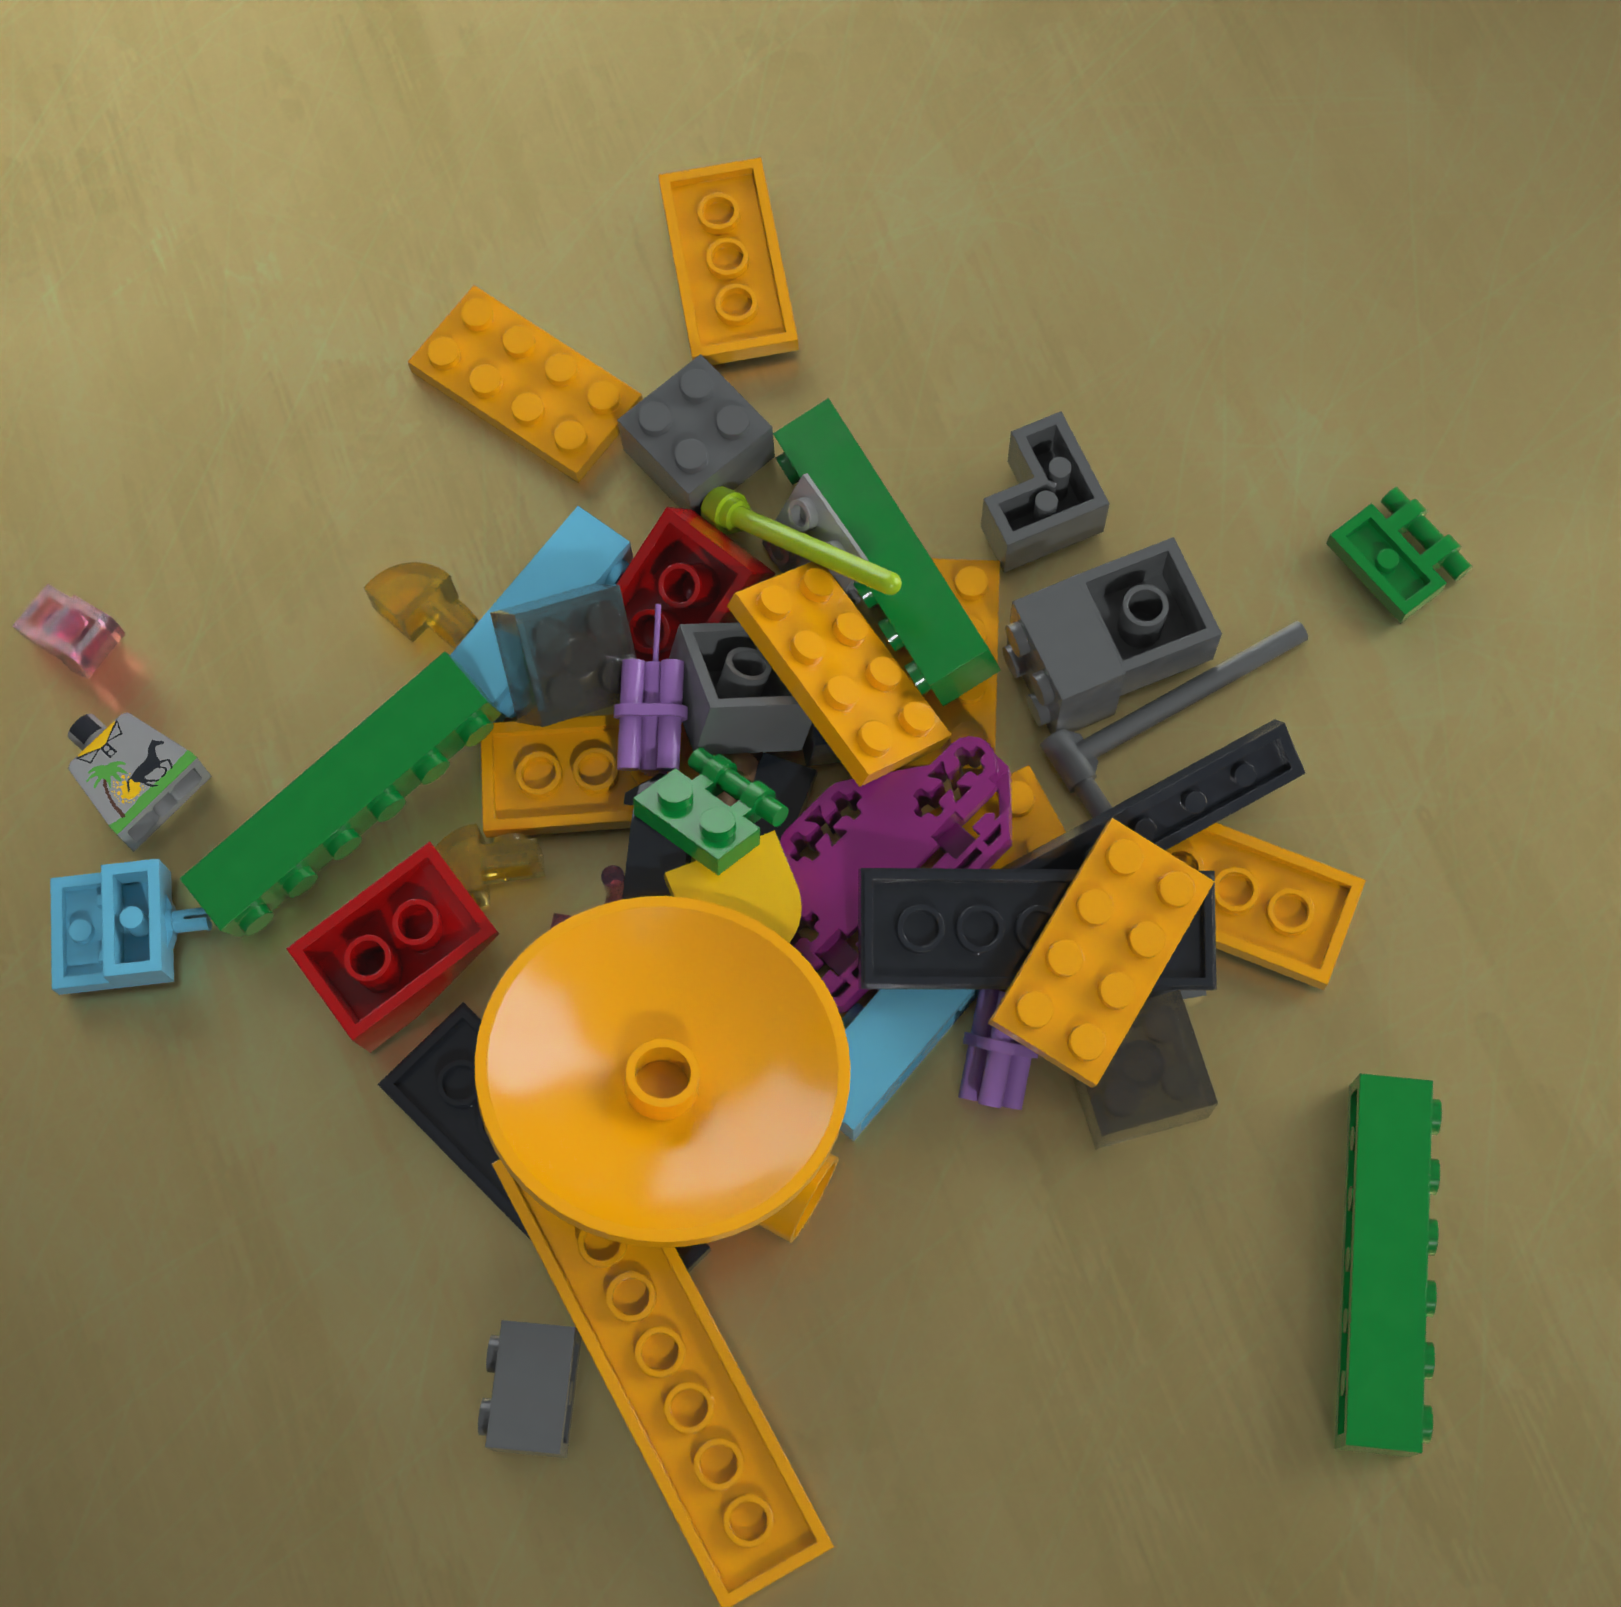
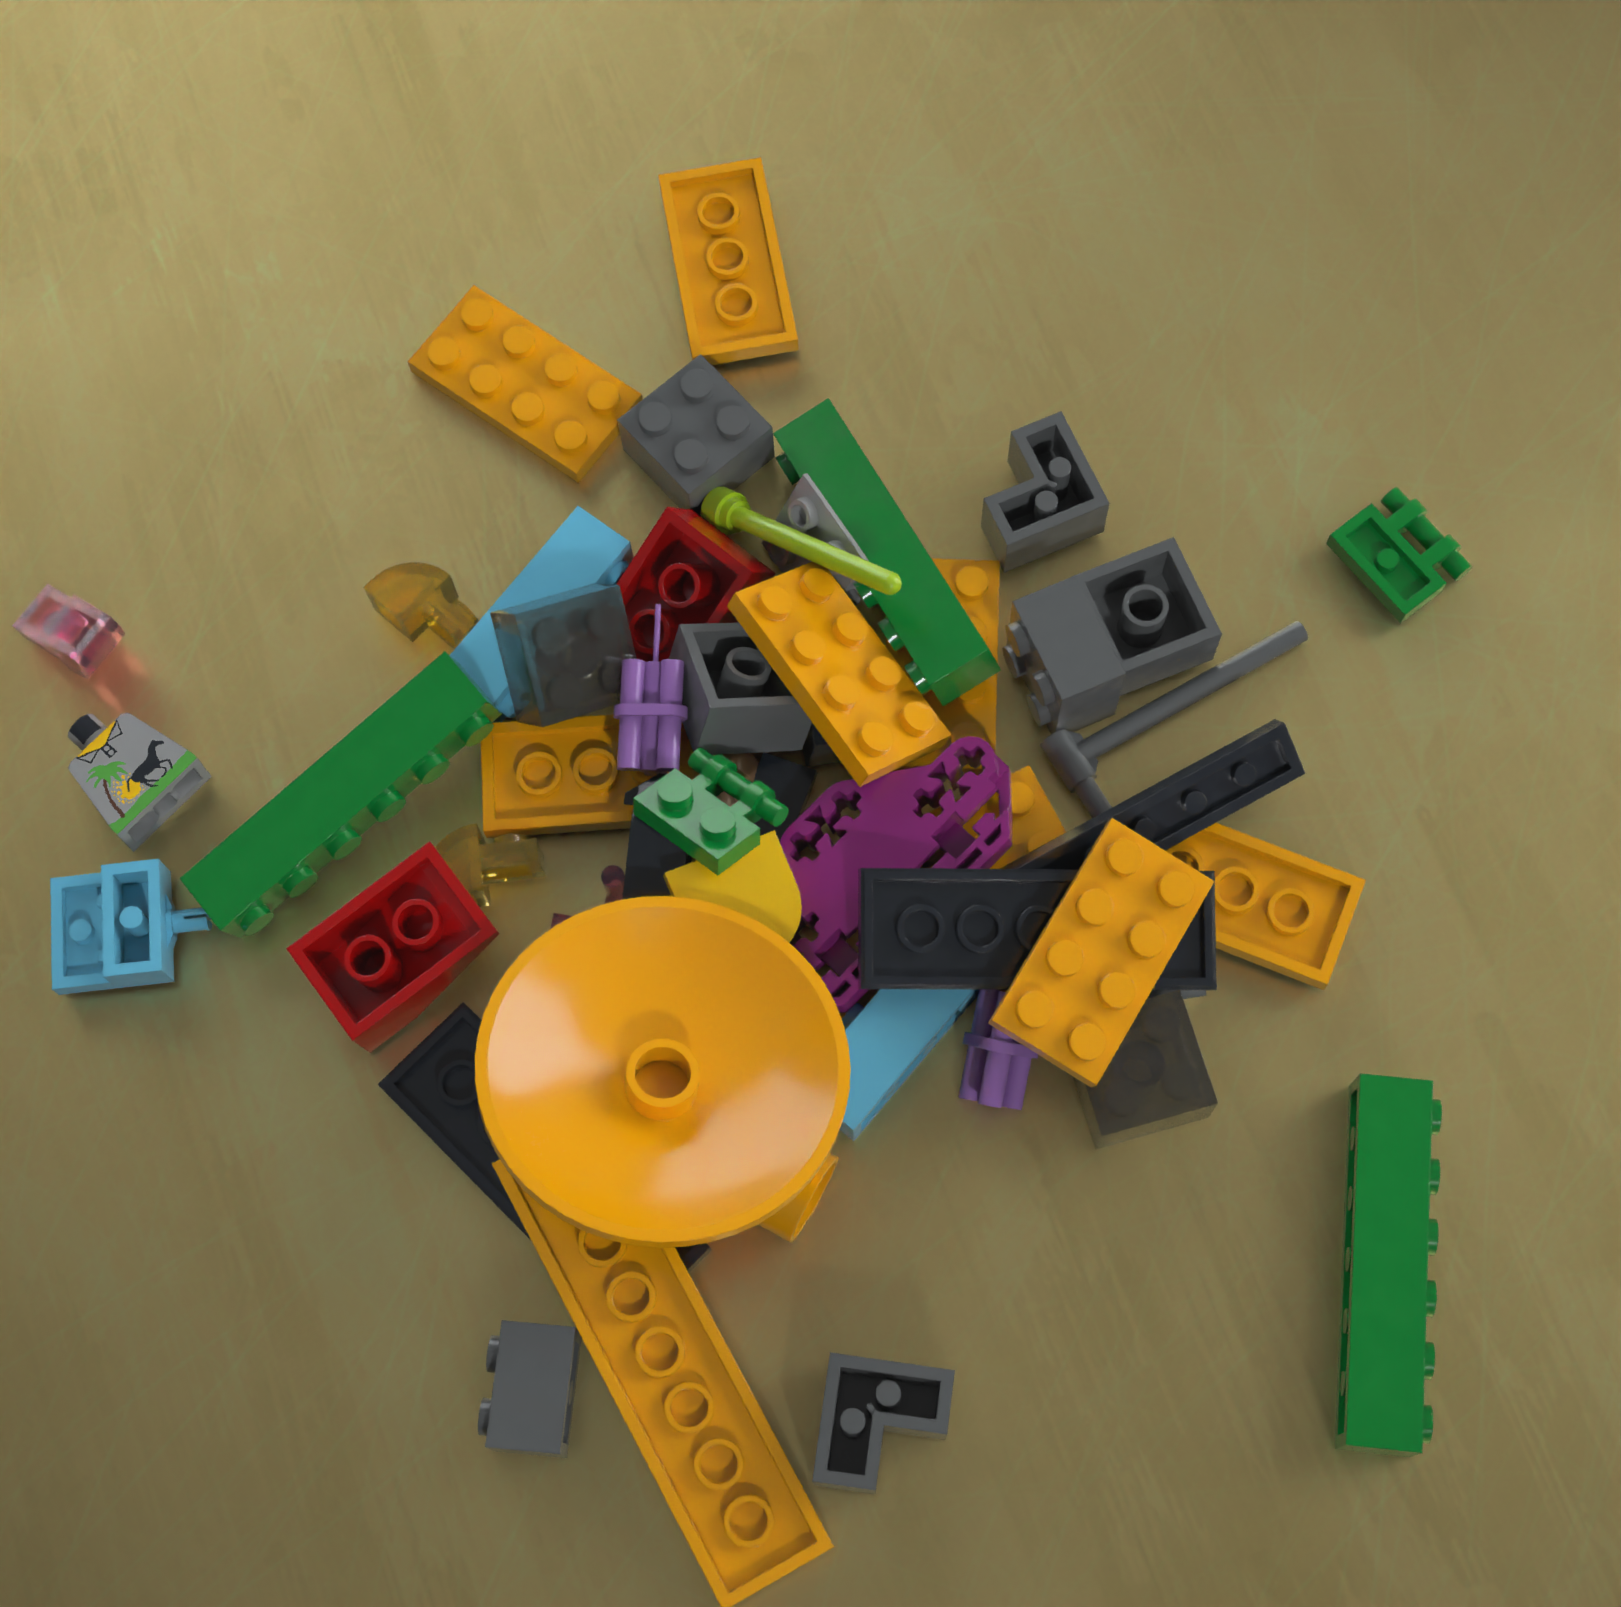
none -> dark grey brick [812,1352,955,1494]

